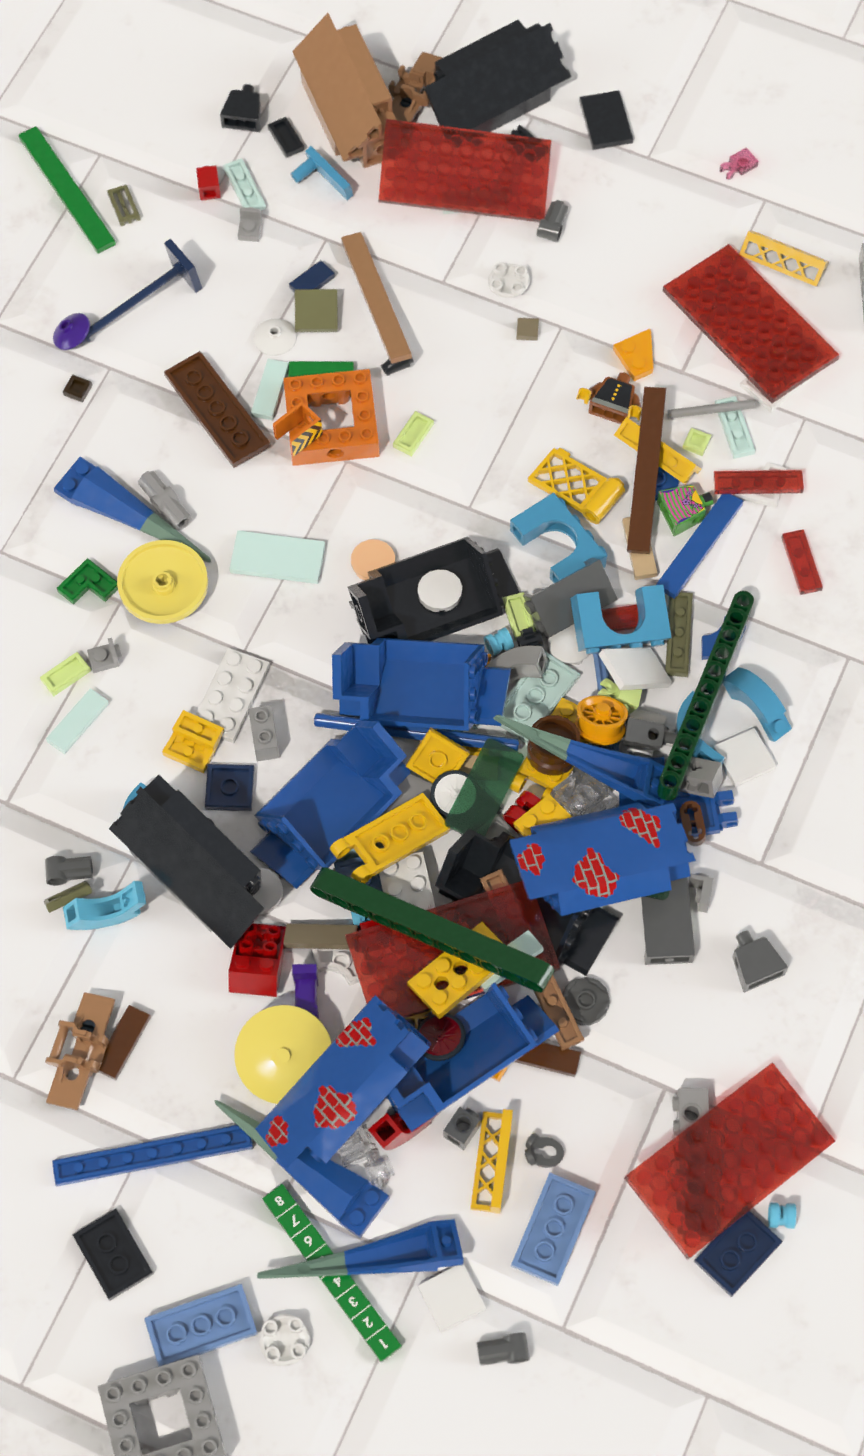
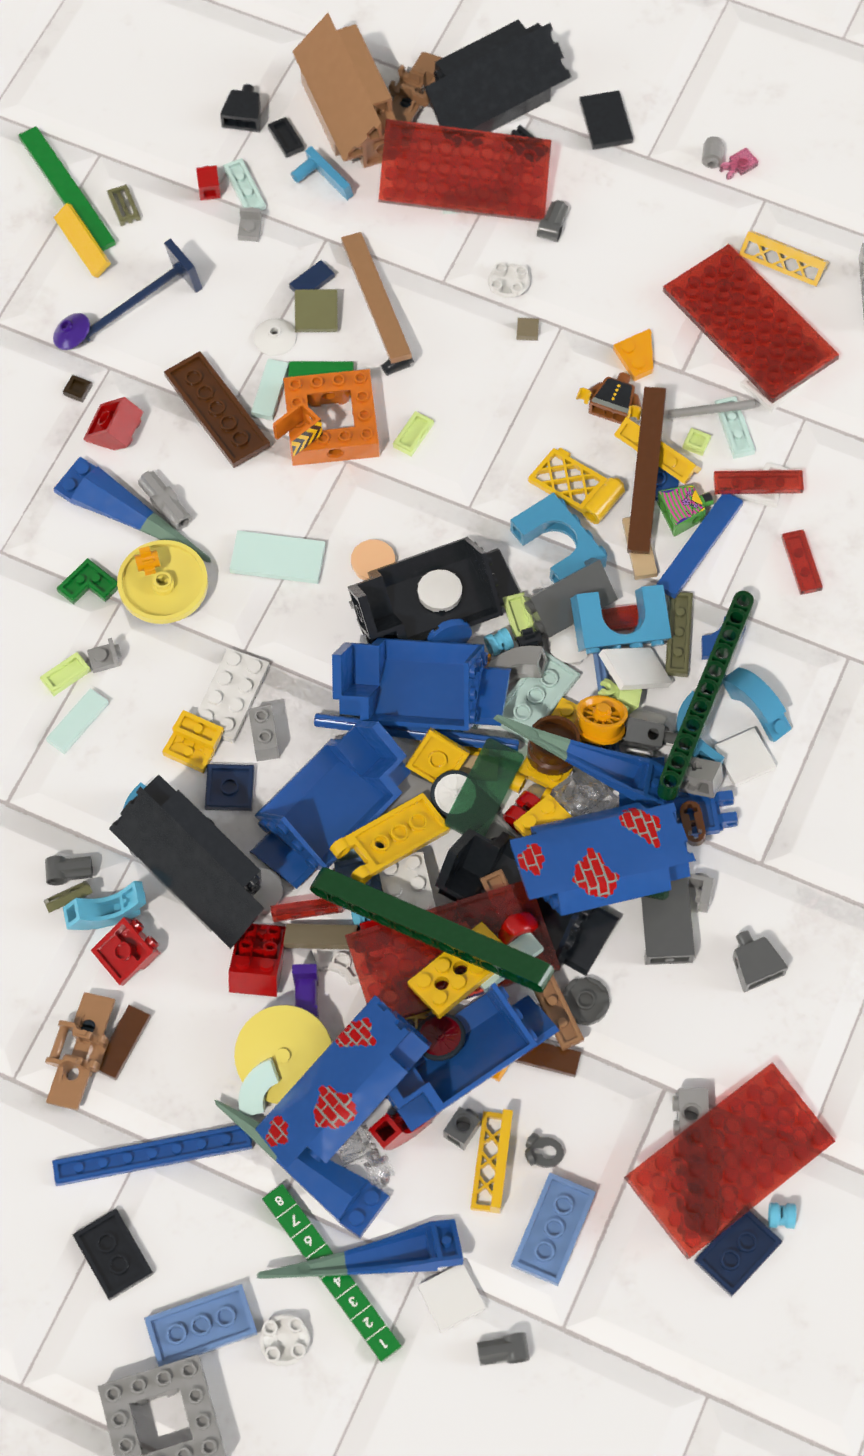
none -> yellow tile [54,203,111,278]
none -> slope [83,397,143,451]
none -> red plate [91,917,161,986]
none -> light orange gear [134,546,160,576]
none -> light aqua tile [238,1057,280,1117]
none -> clear red tile [270,899,344,922]
none -> blue tile [427,619,472,643]
none -> red hair [498,912,539,945]
none -> light grey brick [702,136,724,169]

